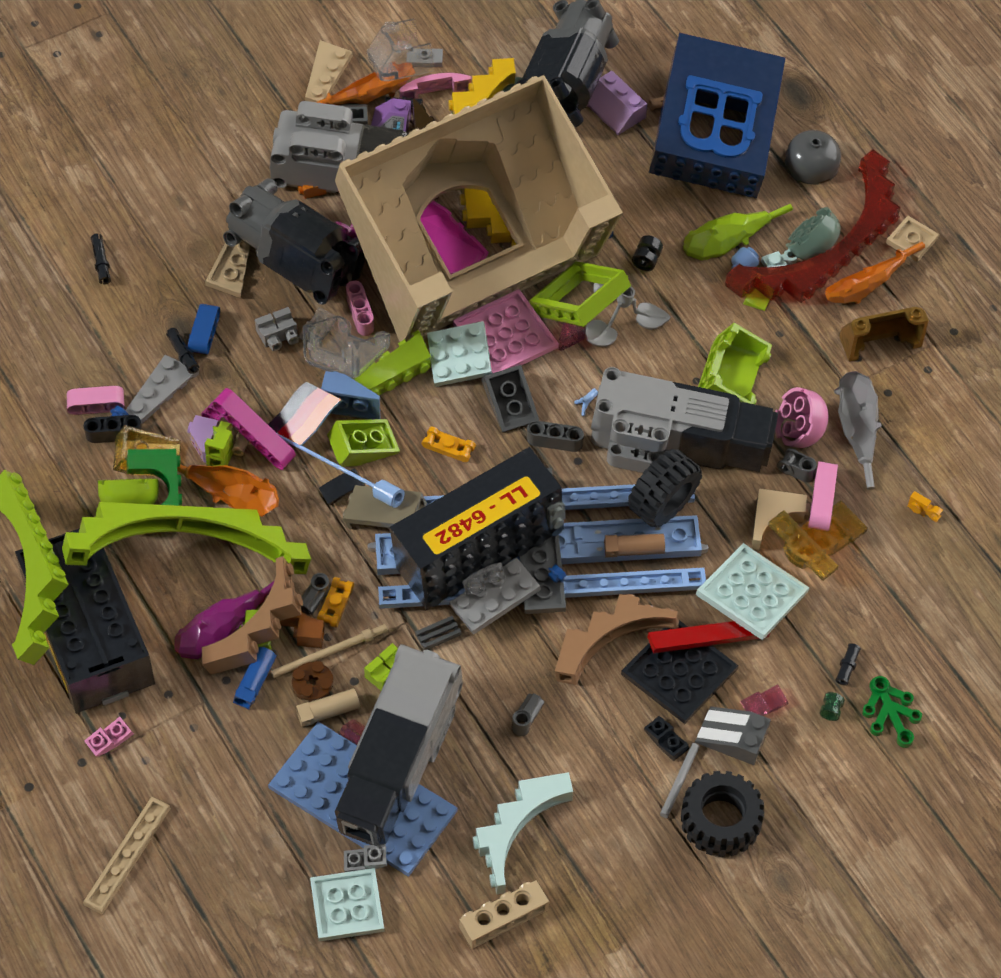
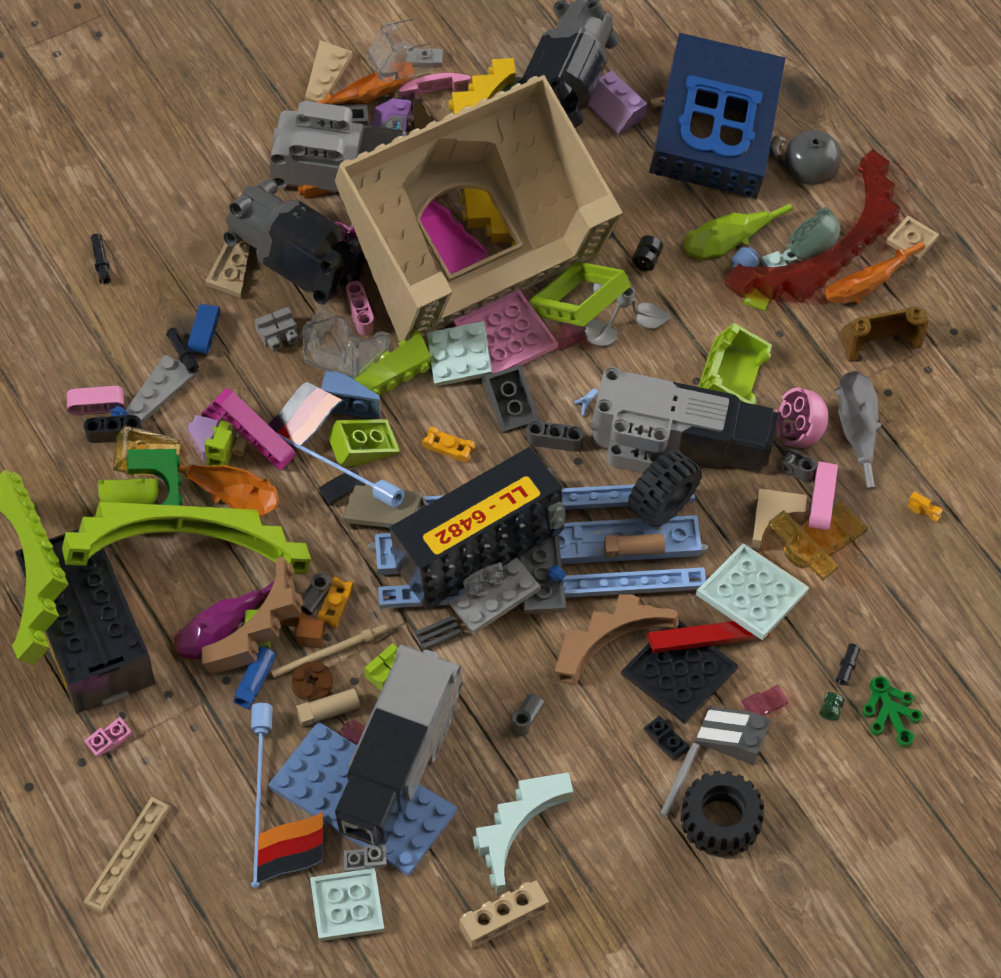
none -> flag [251,703,324,888]
none -> dark tan arm [769,135,786,161]

